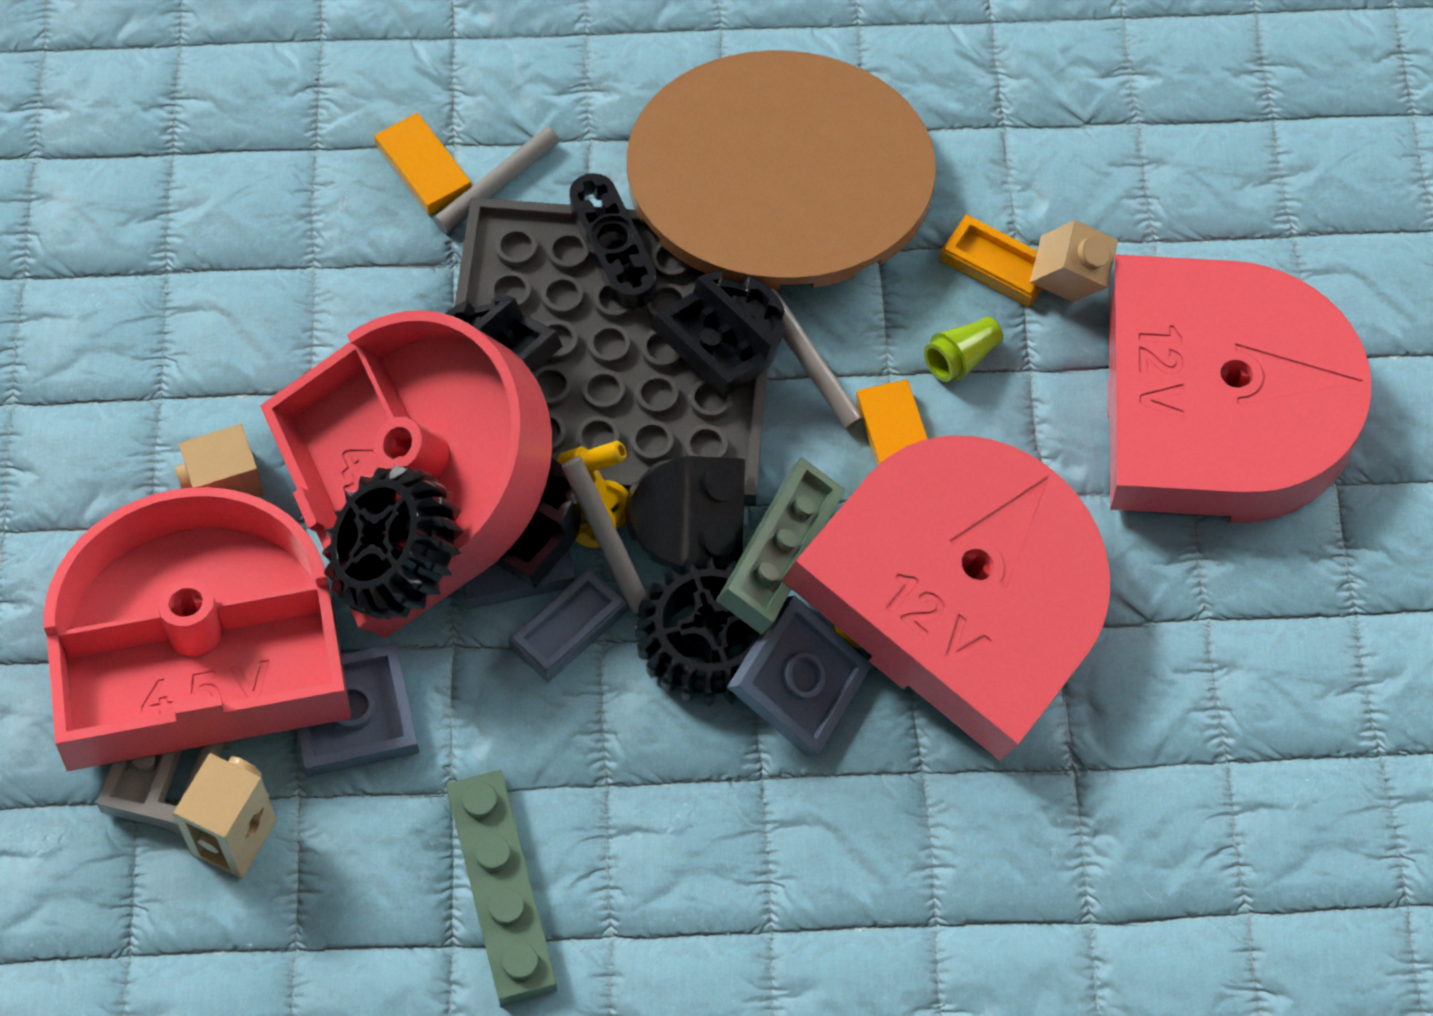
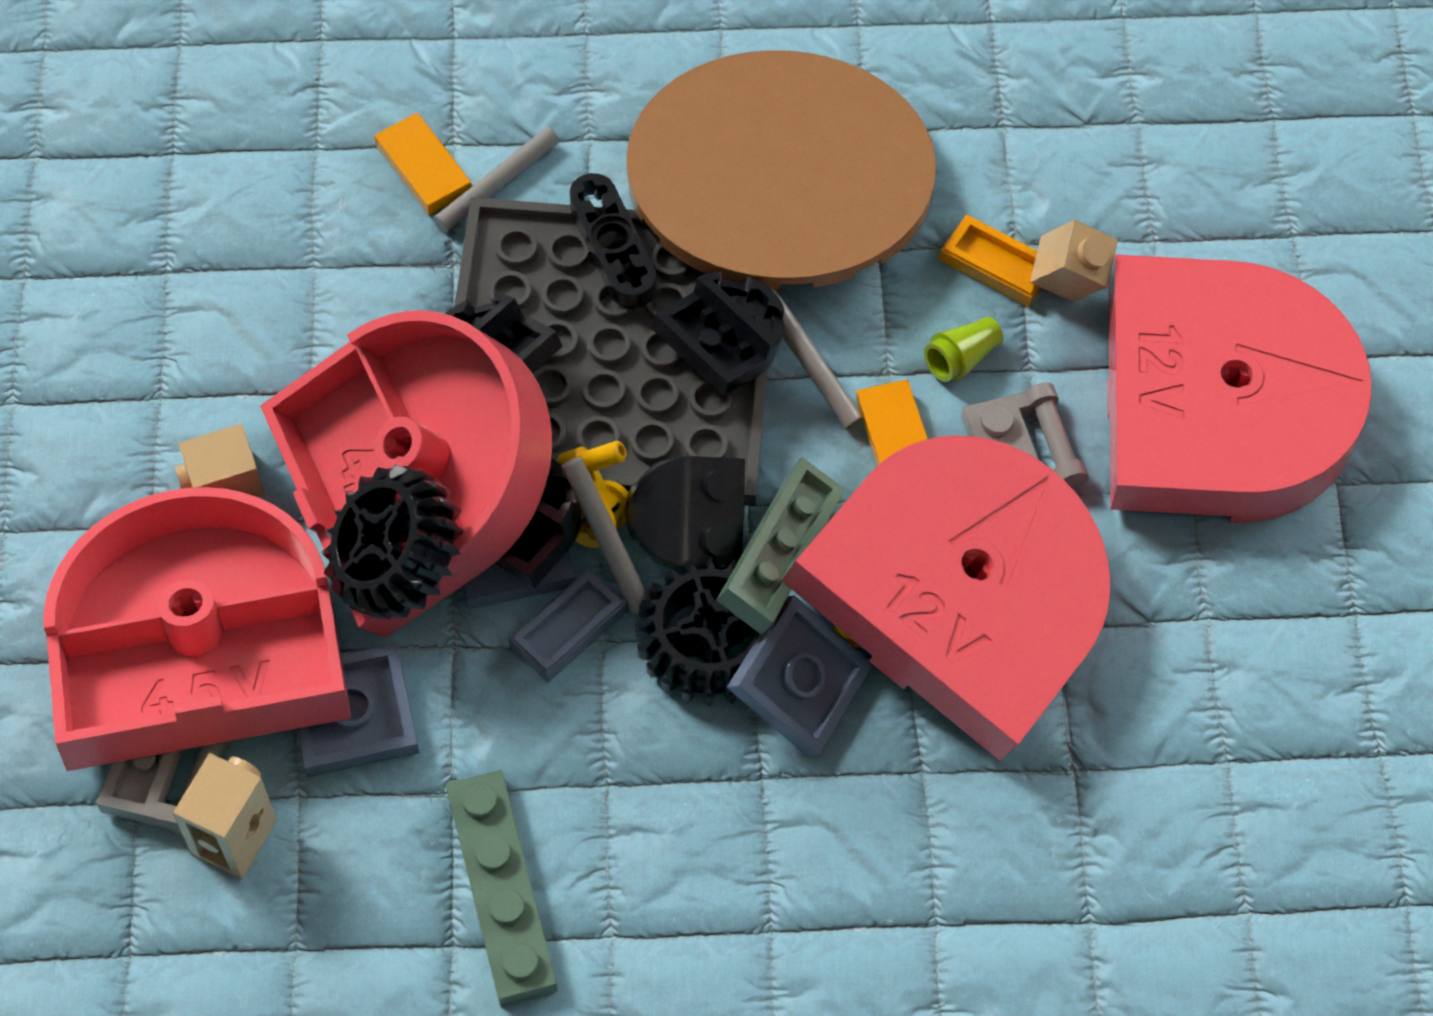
none -> light grey plate [961,382,1089,489]

